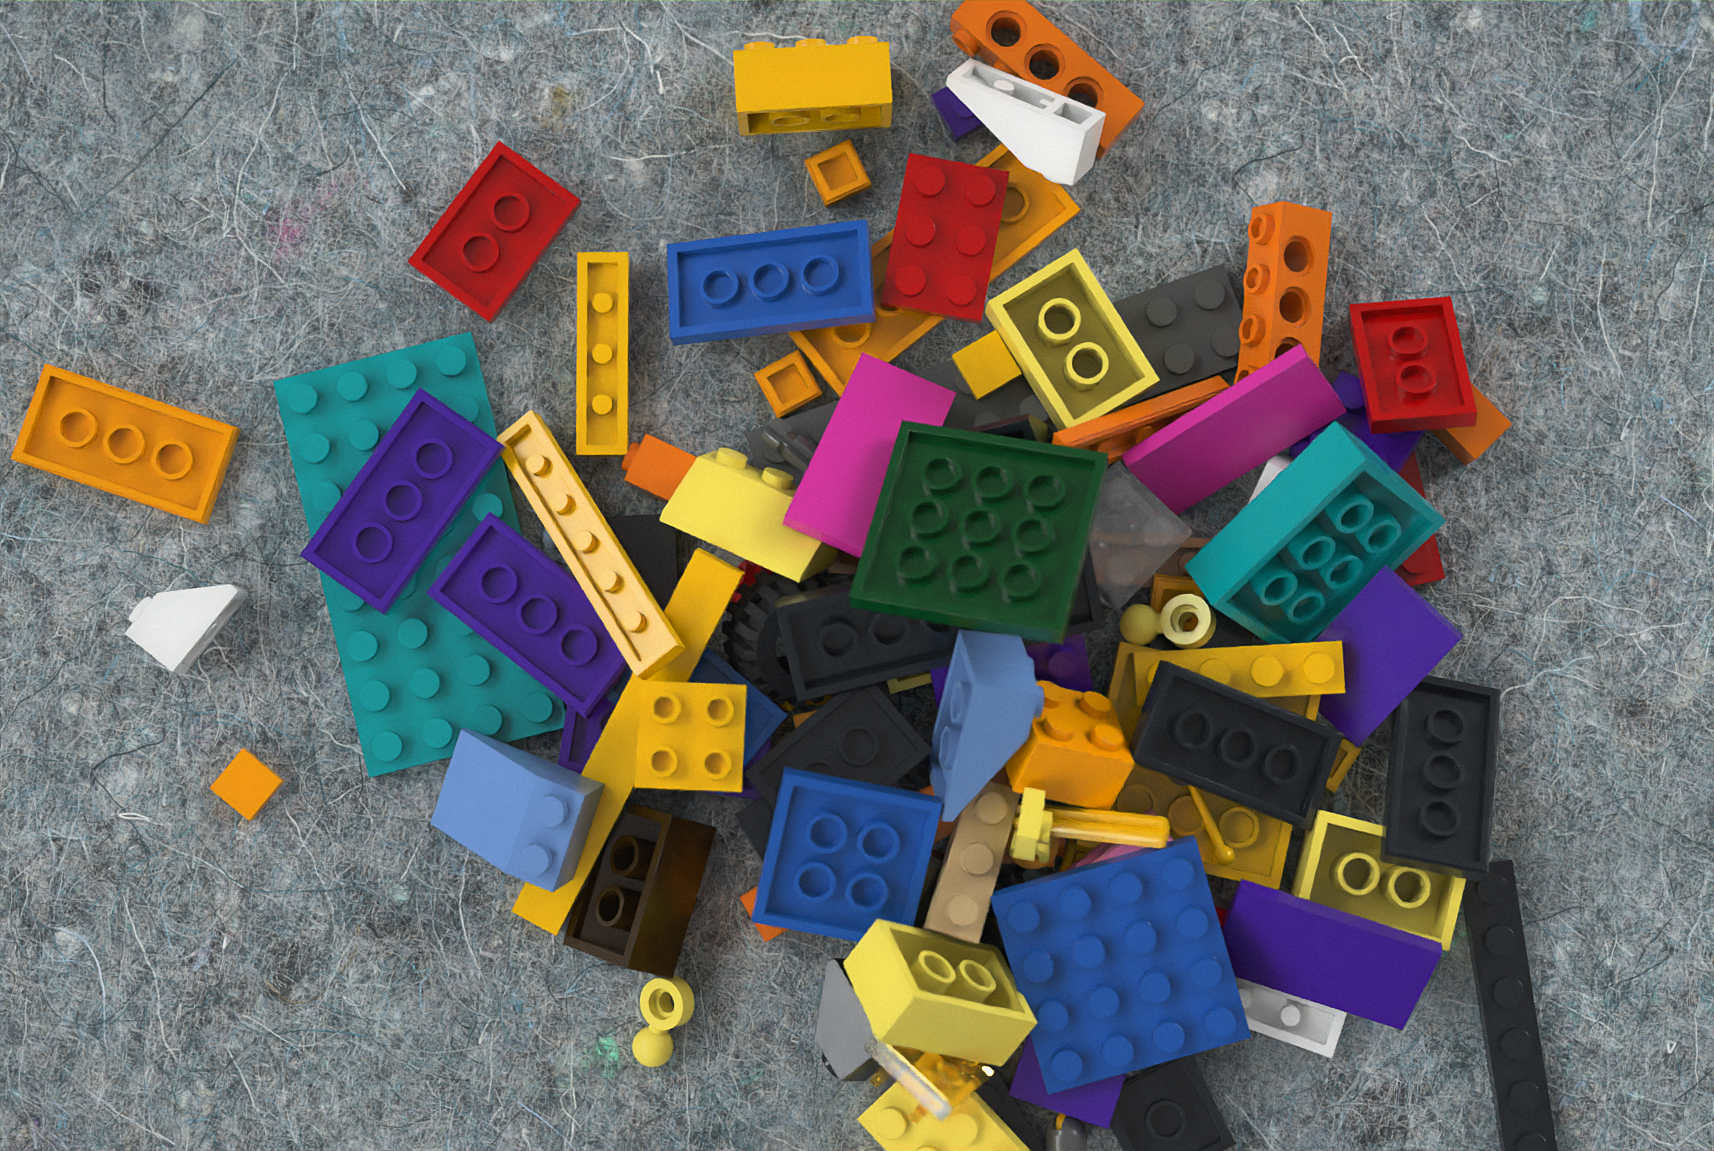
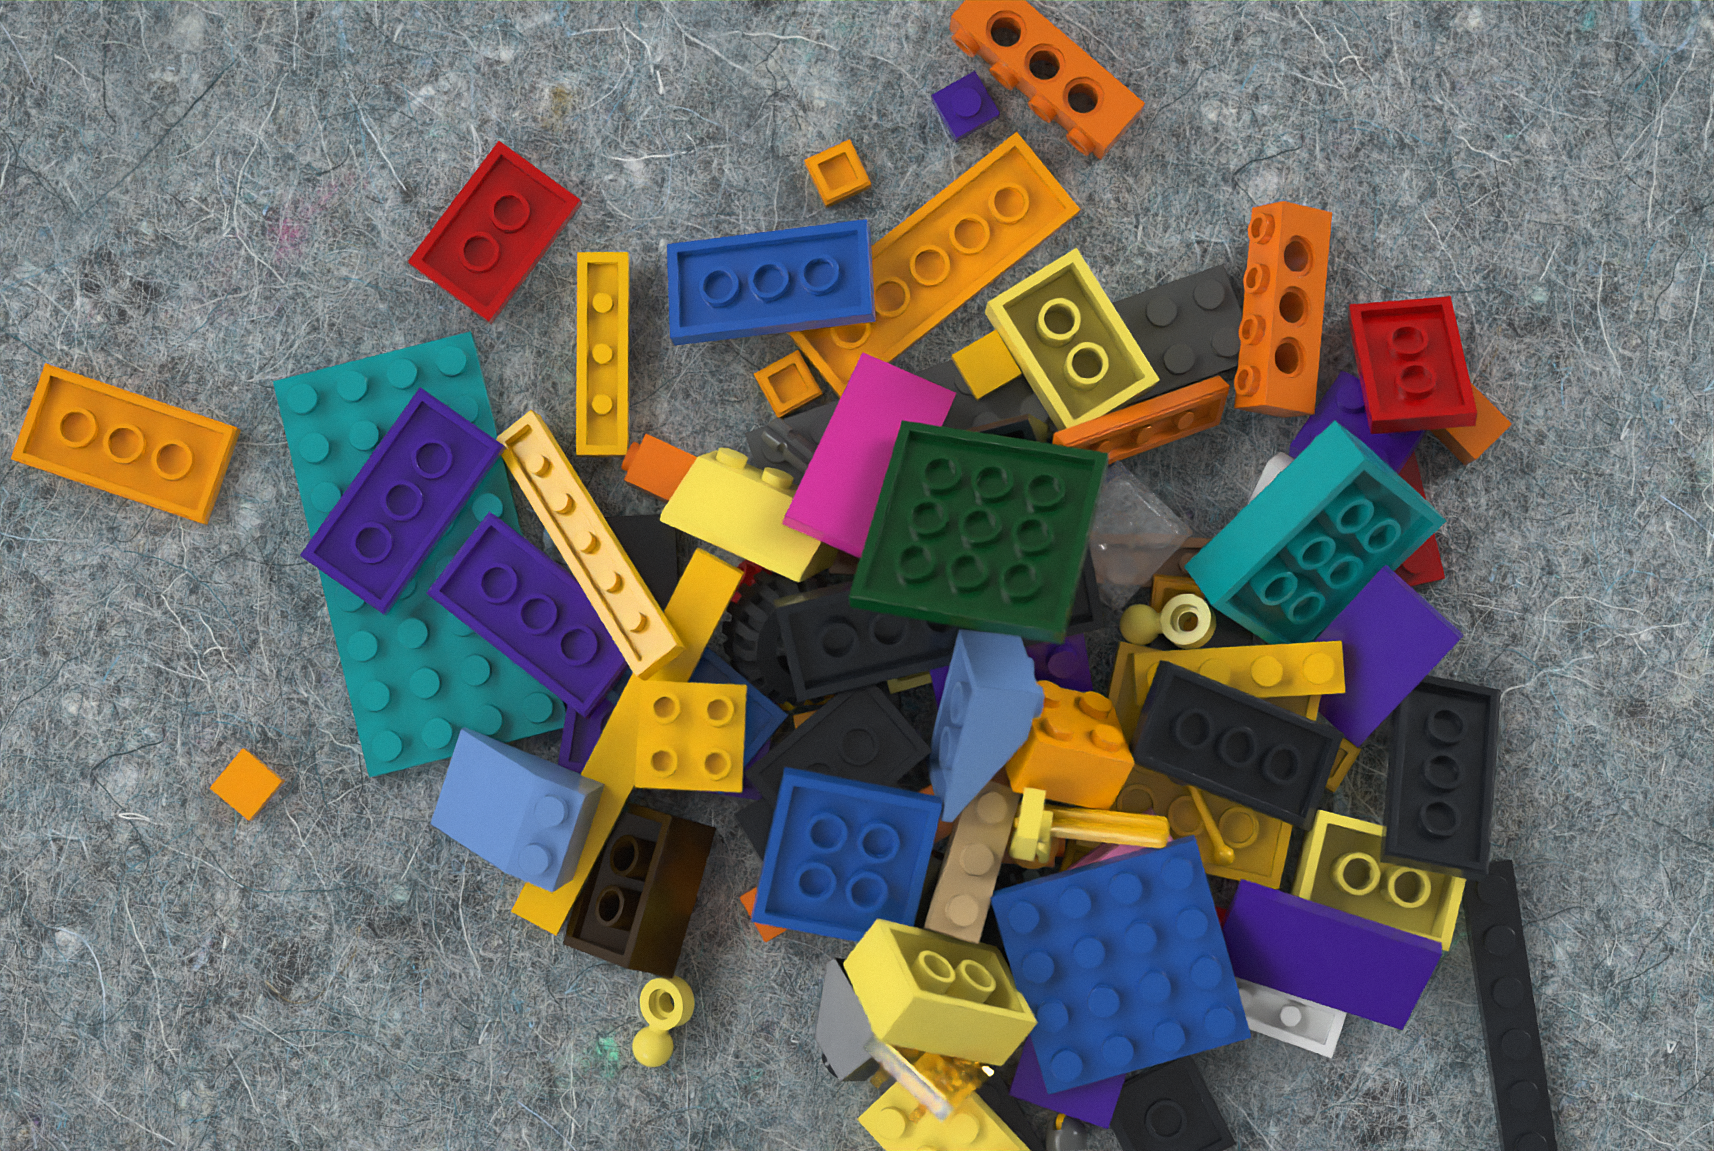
white slope [124,584,249,674] -> none
yellow brick [733,36,892,136] -> none
red plate [880,153,1010,324] -> none
white slope [946,58,1106,186] -> none
dark pink tile [1121,344,1348,518] -> none

